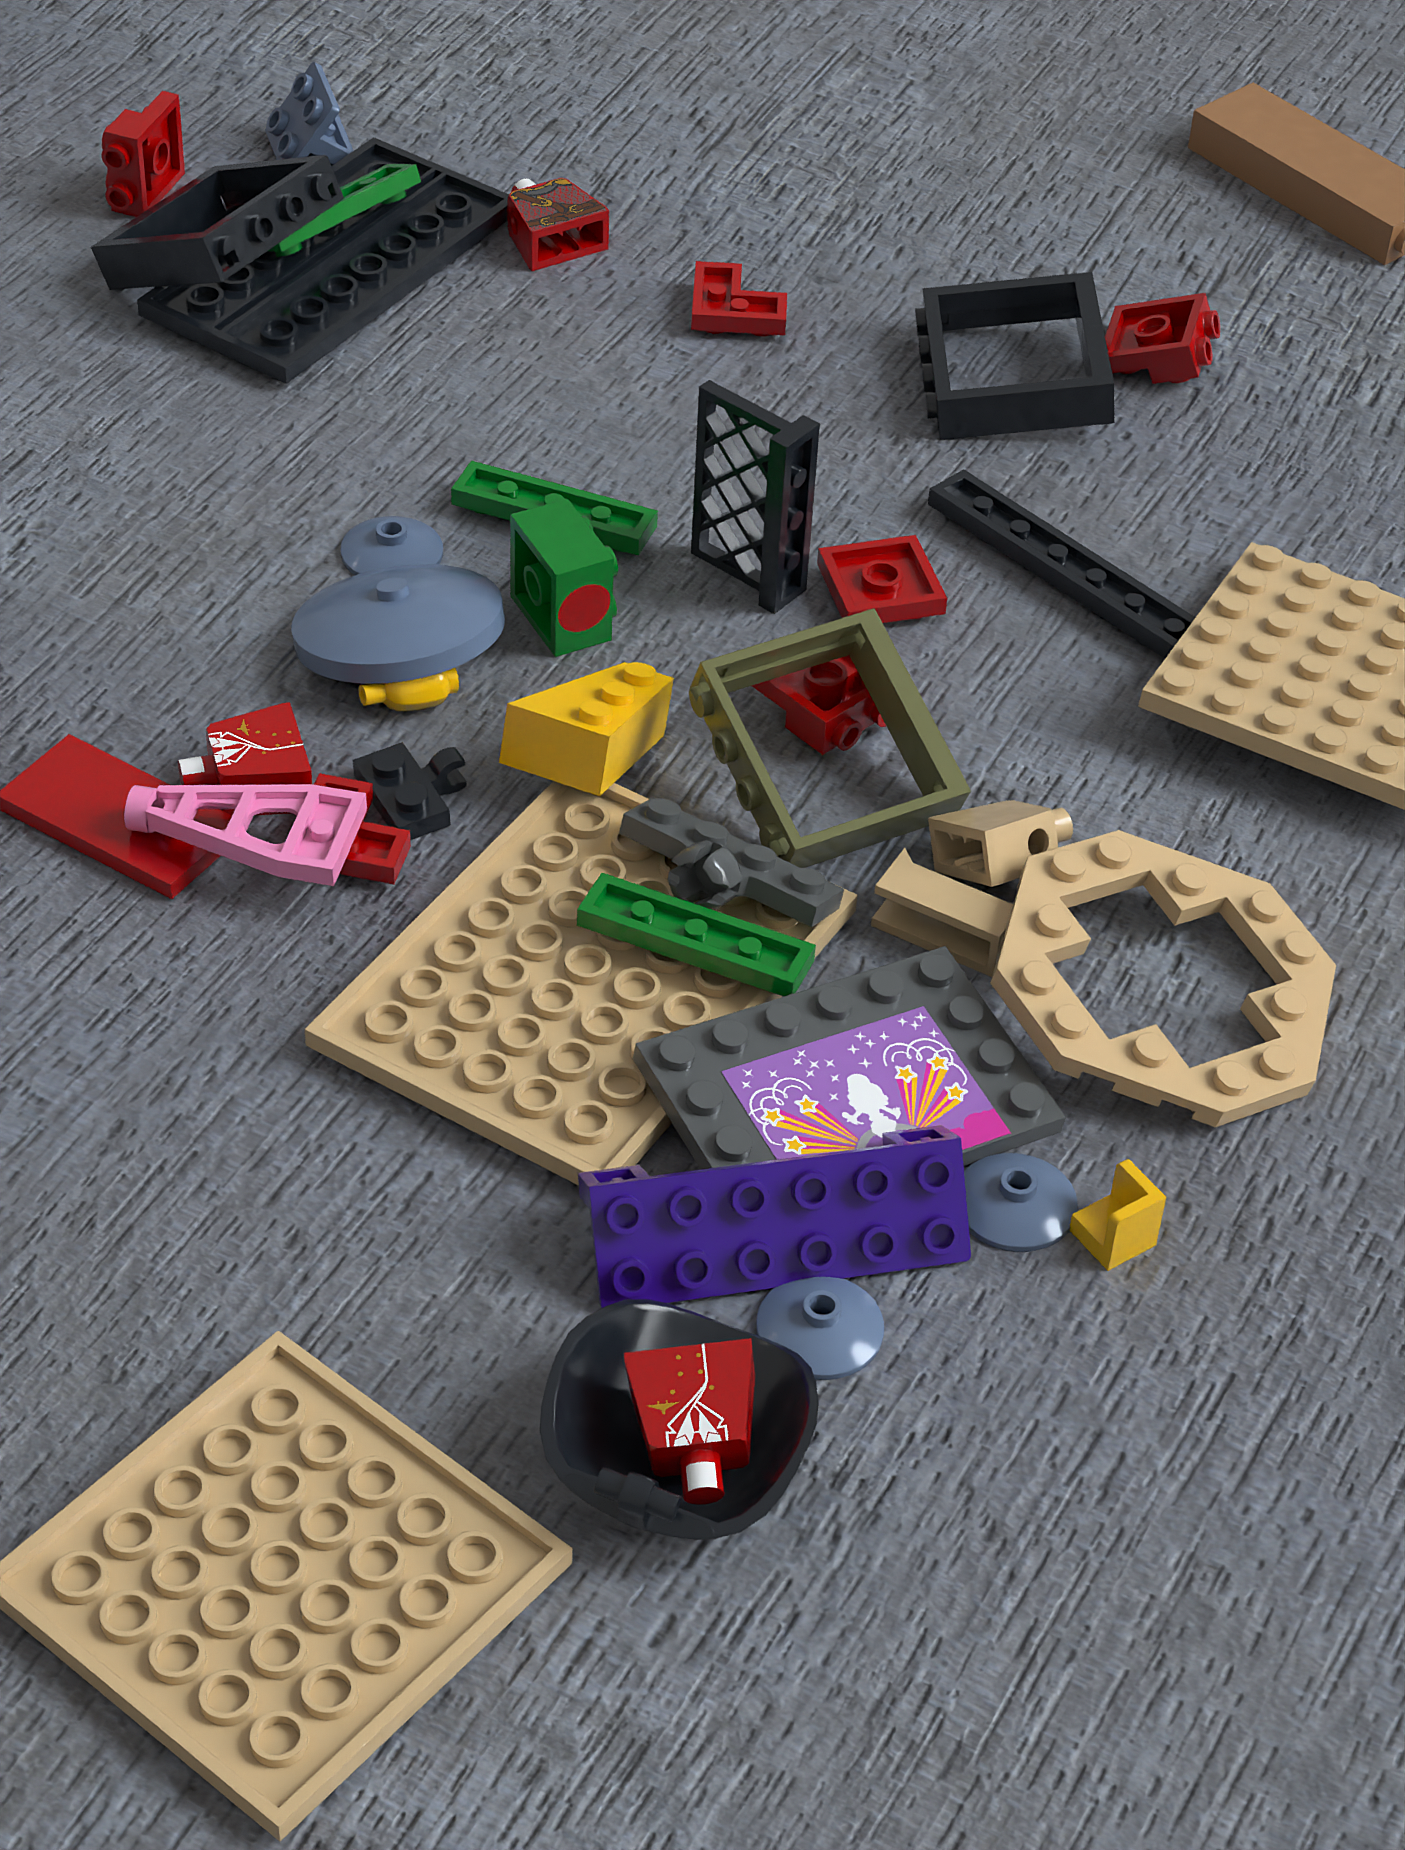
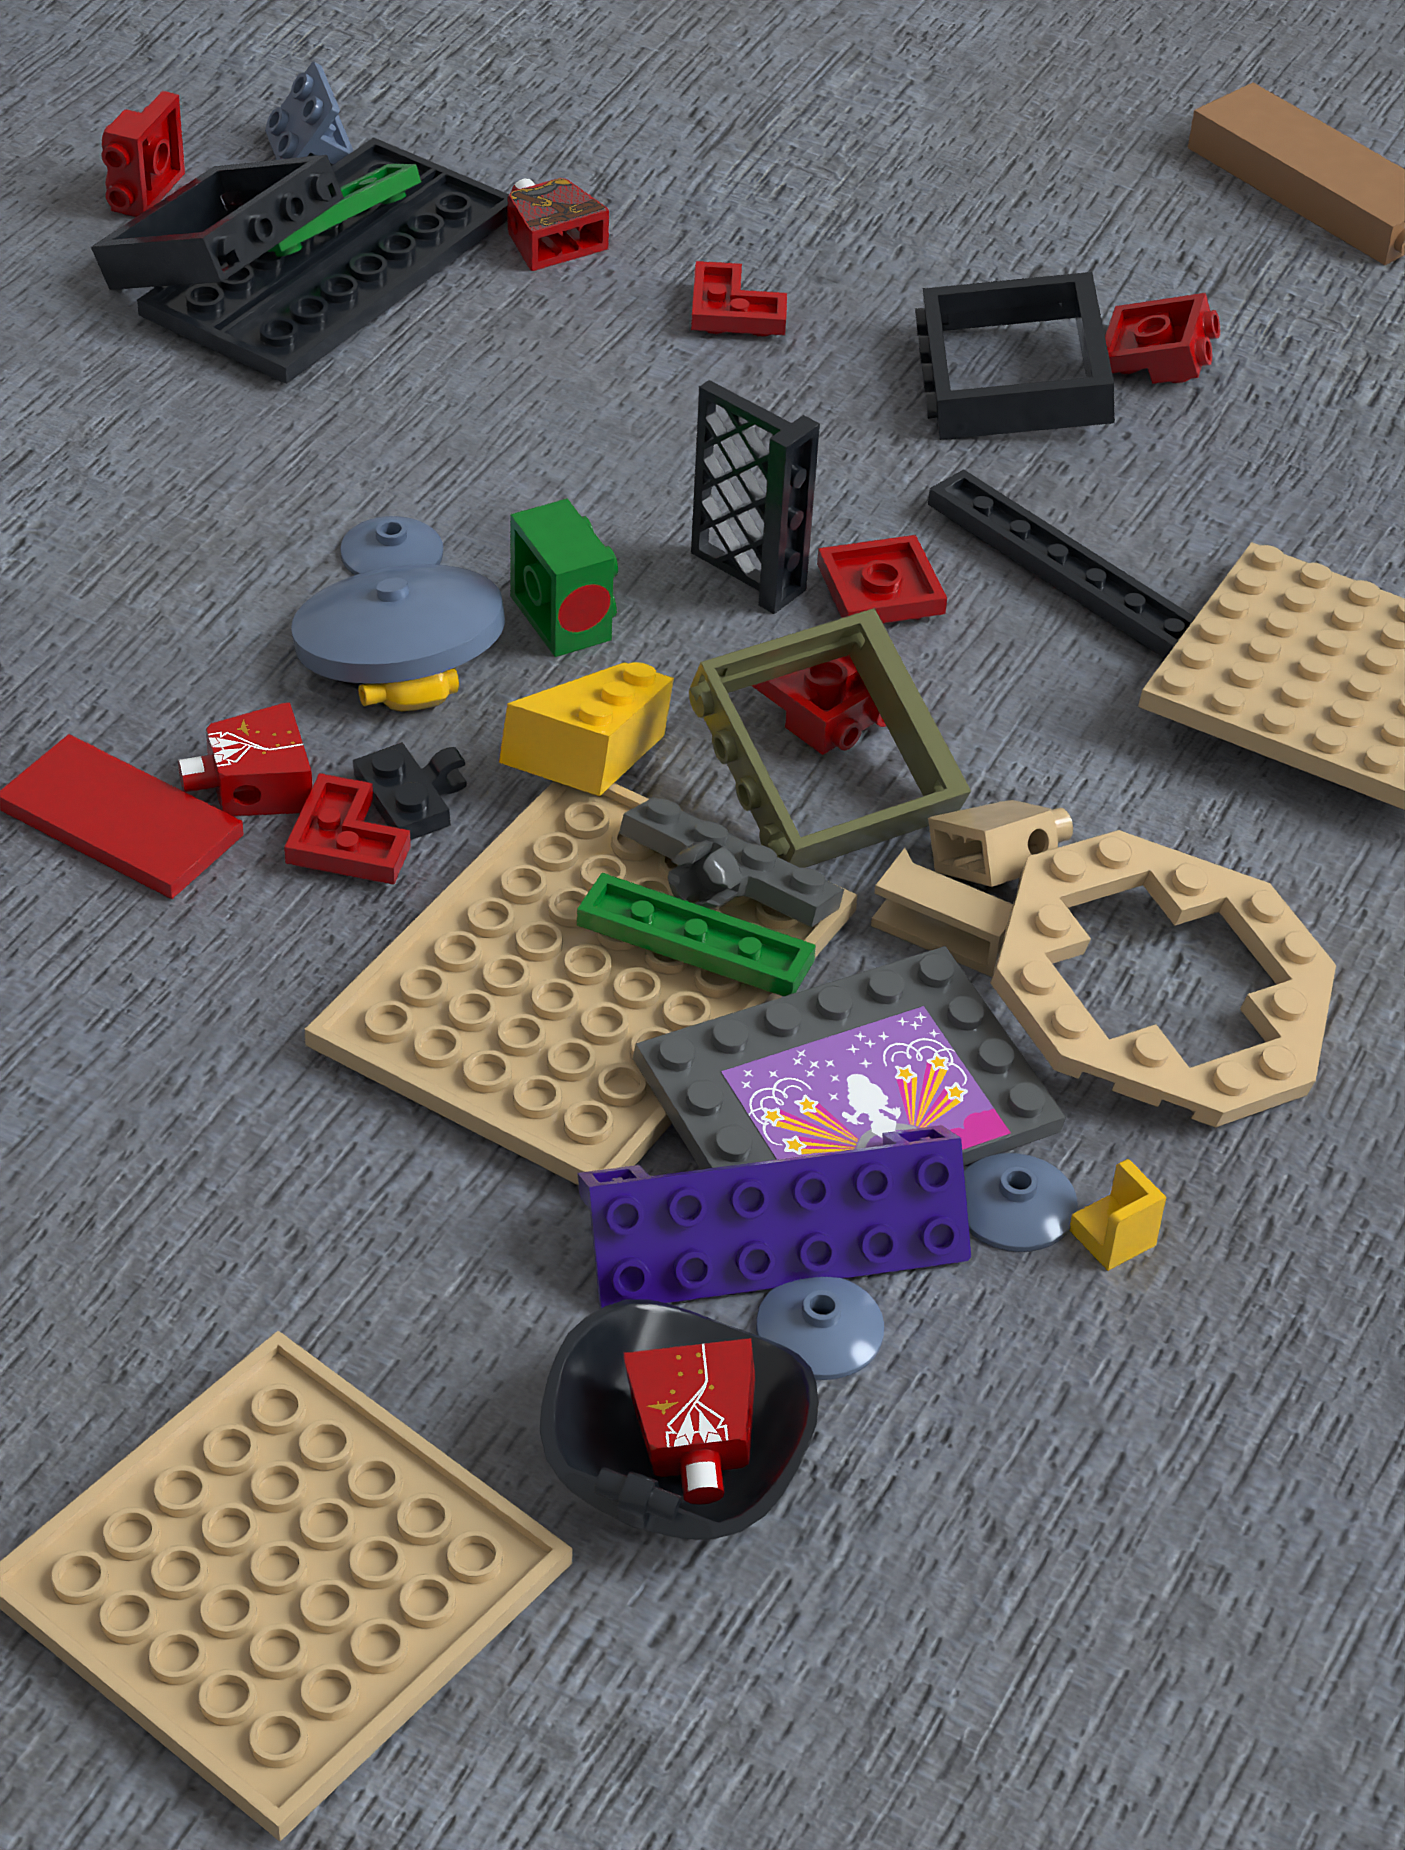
bright pink plate [124,784,367,886] -> none
green plate [451,460,658,556] -> none

